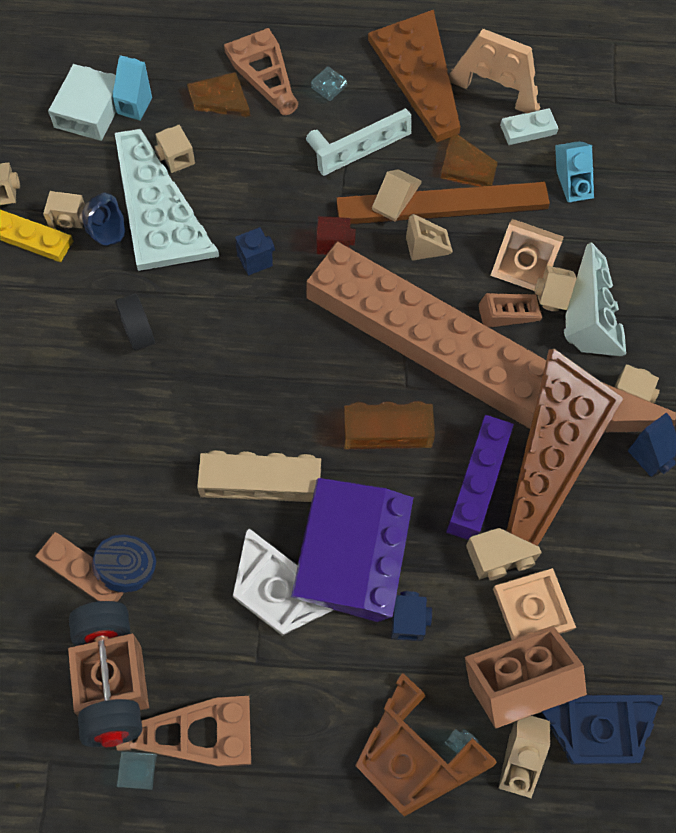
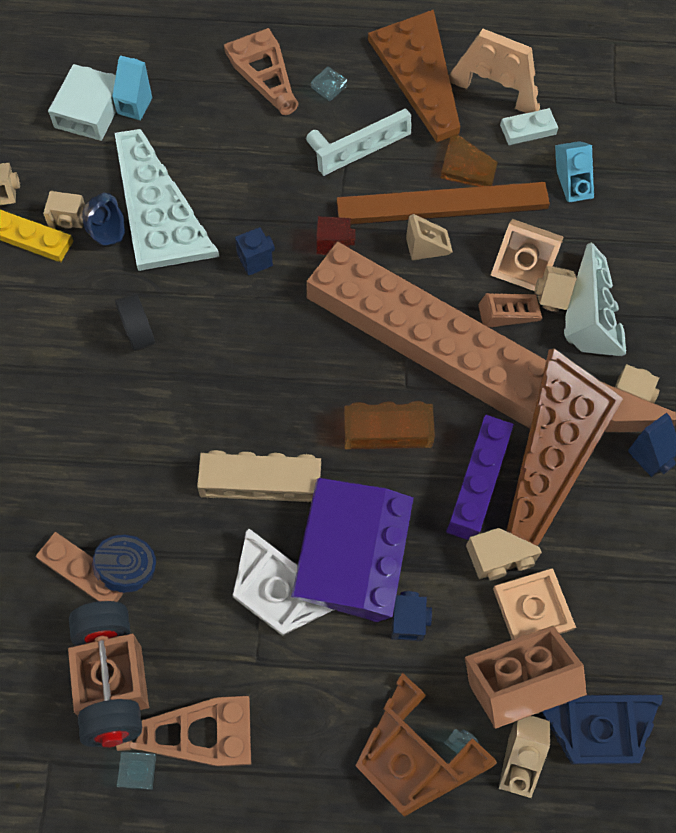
tan brick [154,124,195,173] -> none
clear orange wing [187,72,250,117] -> none
tan slope [372,169,421,222] -> none

